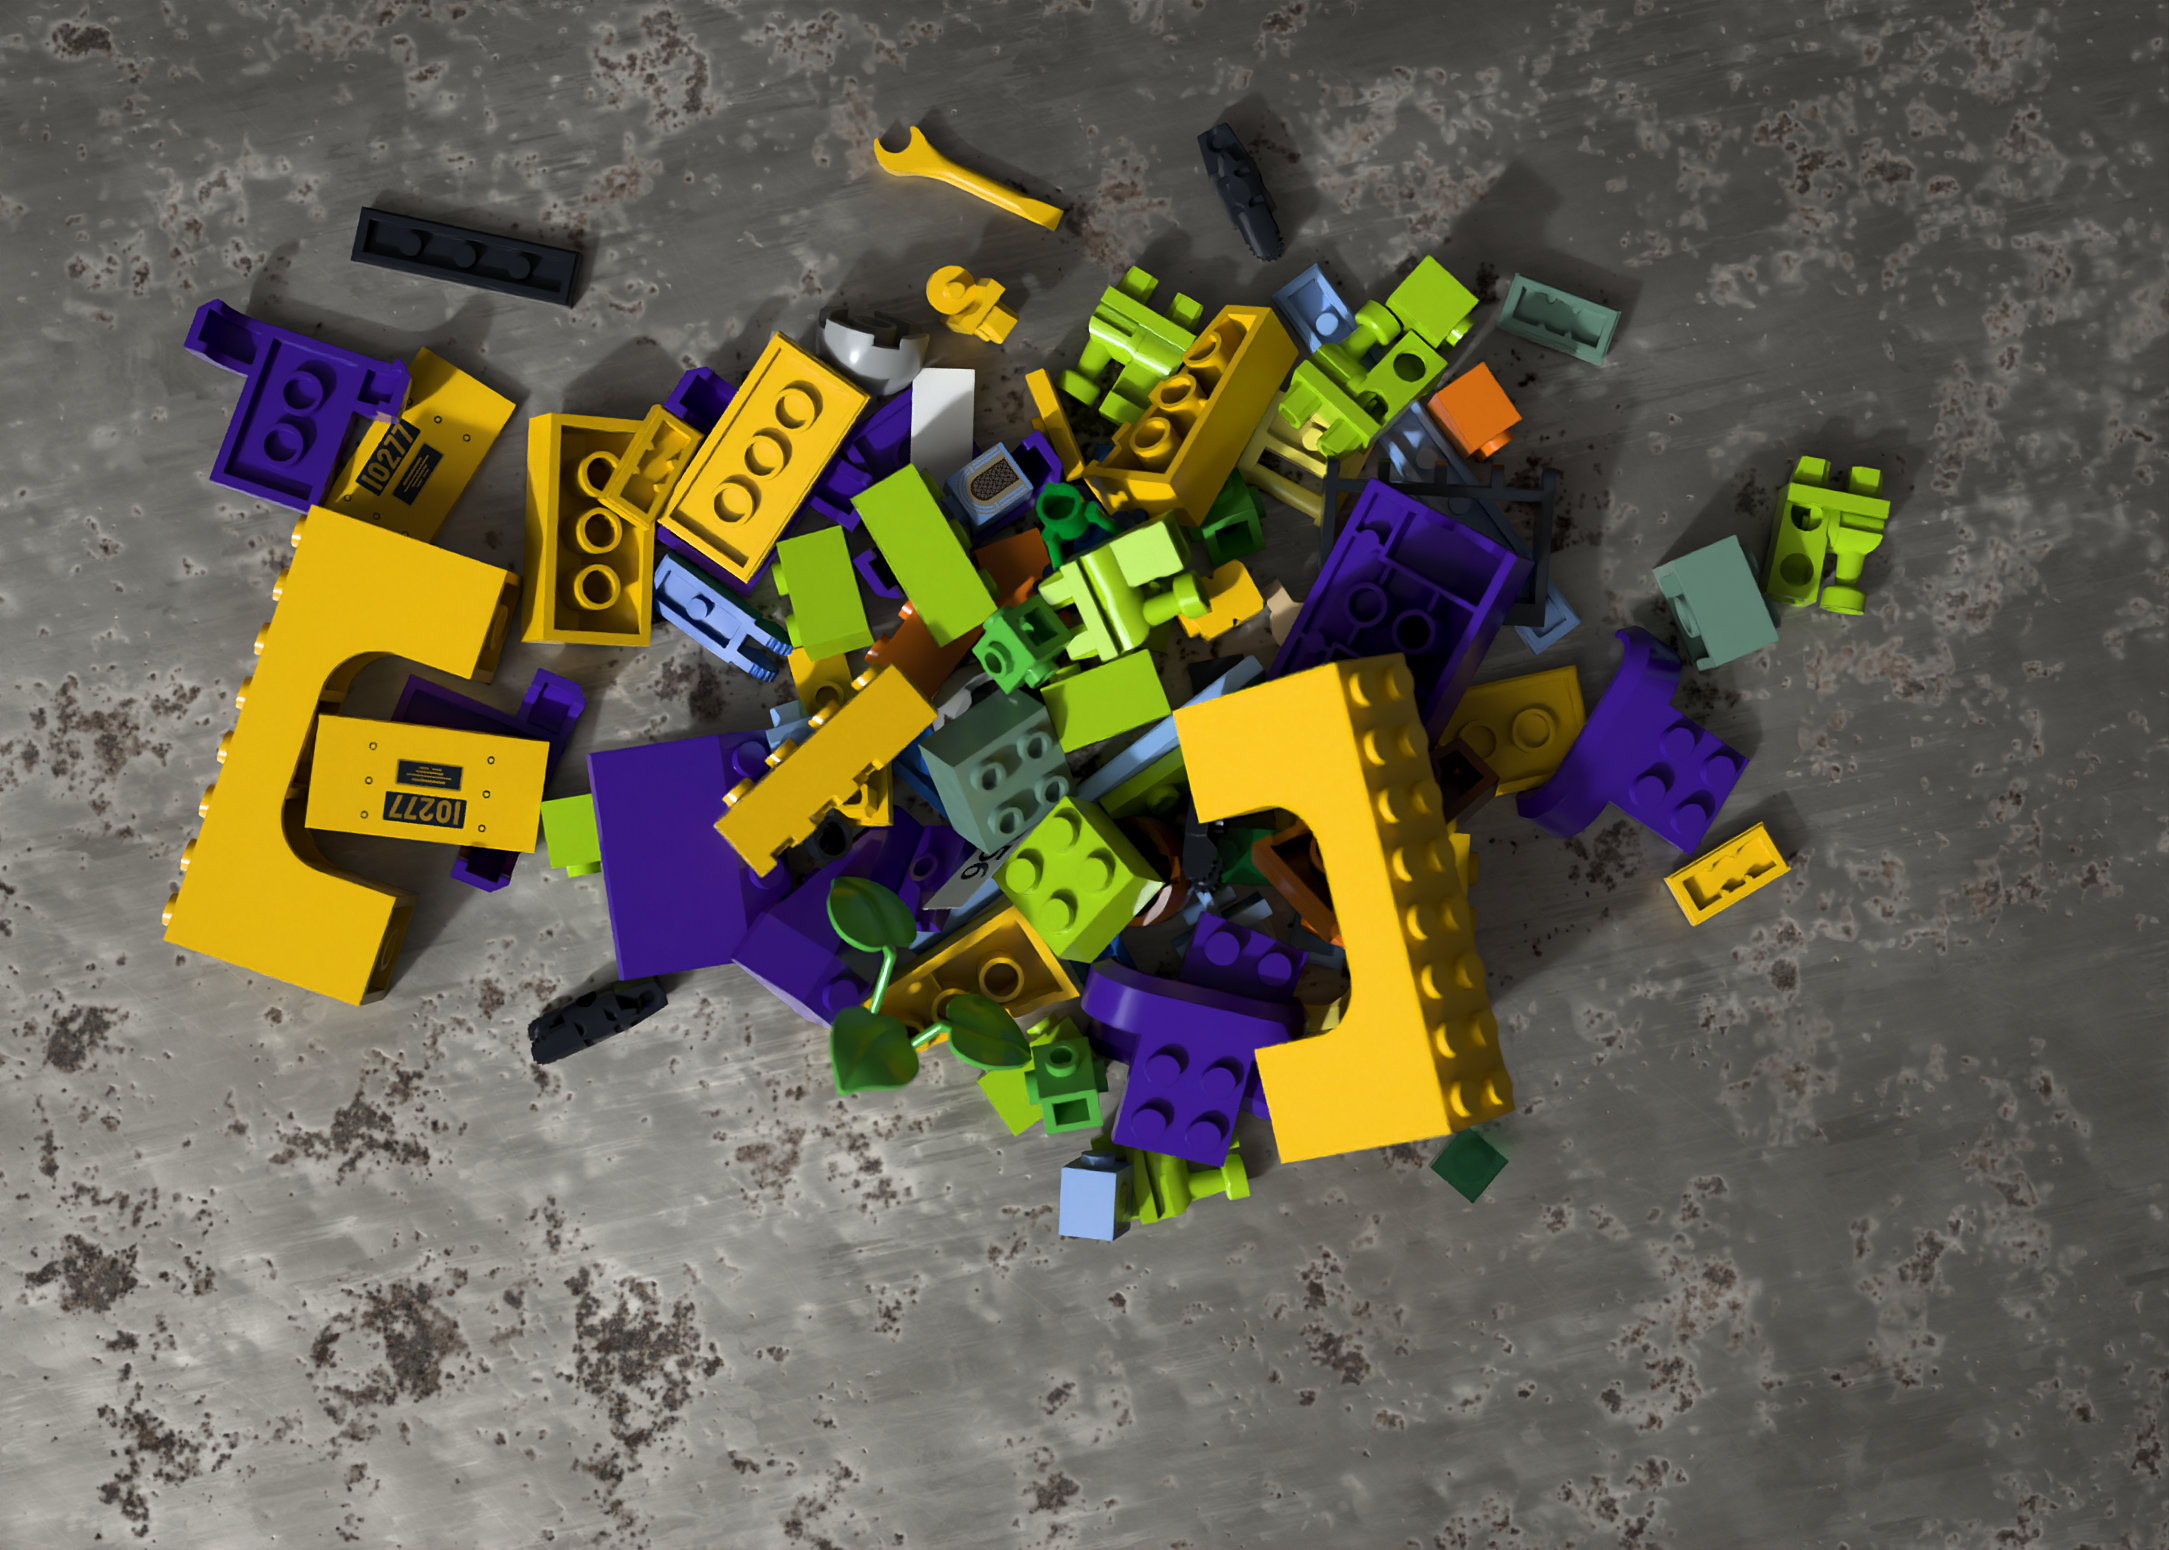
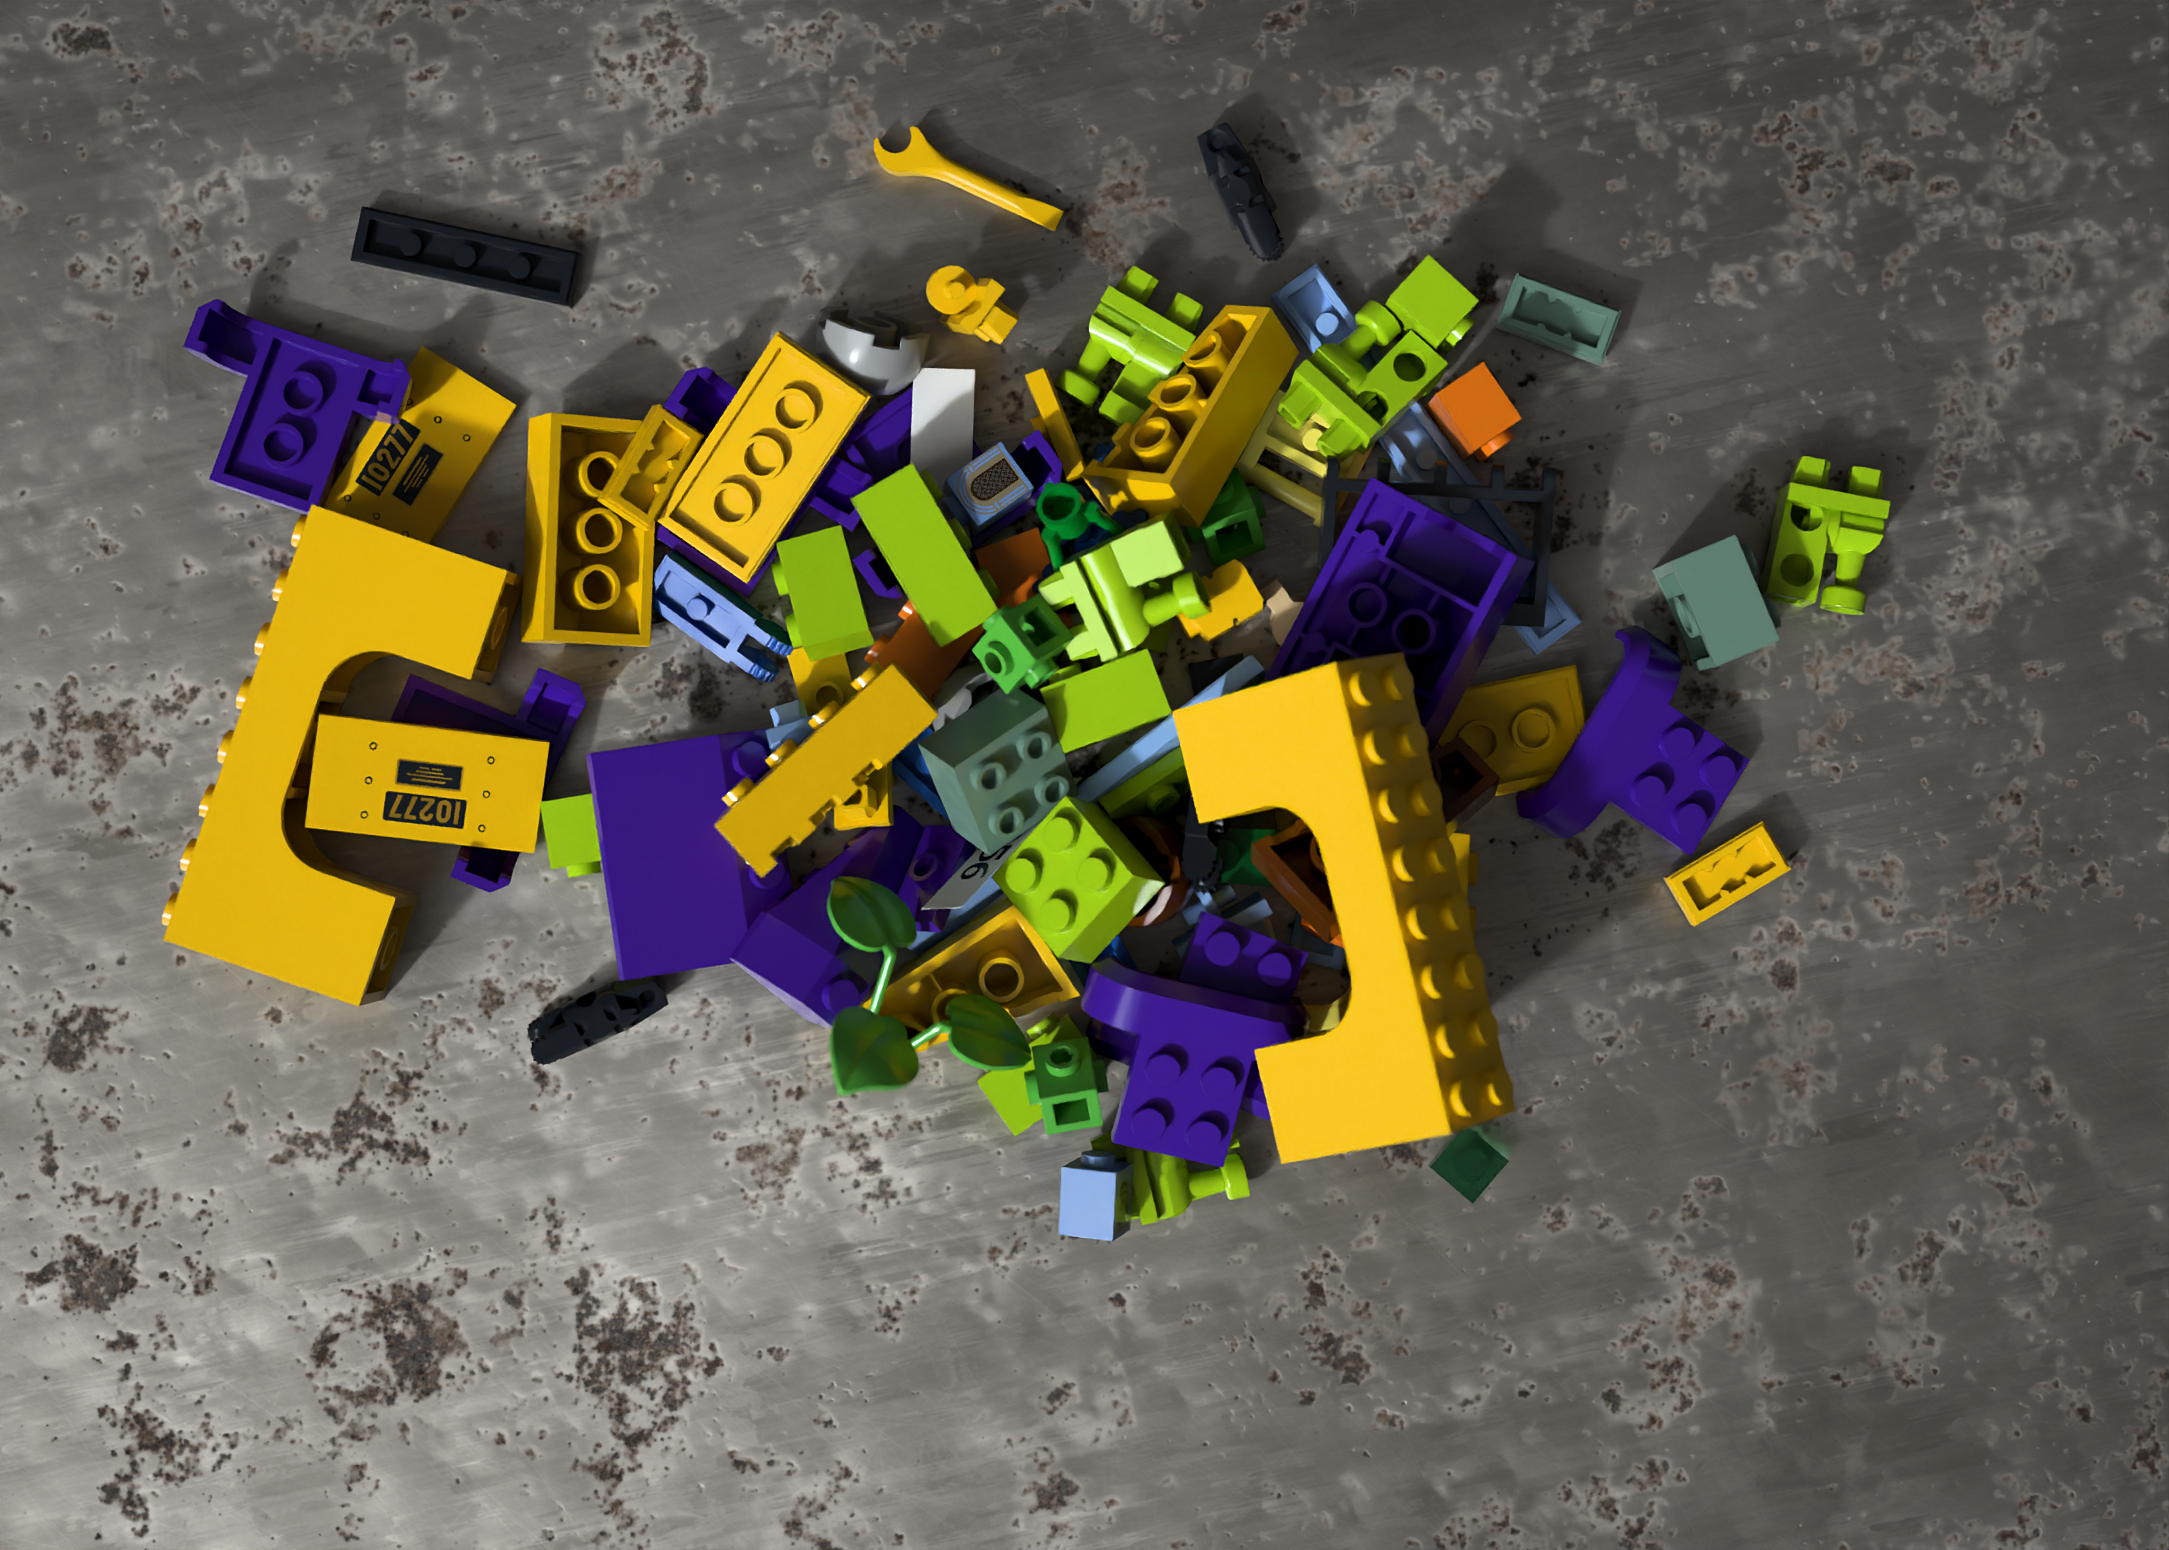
black hinge [803,816,853,862] -> none

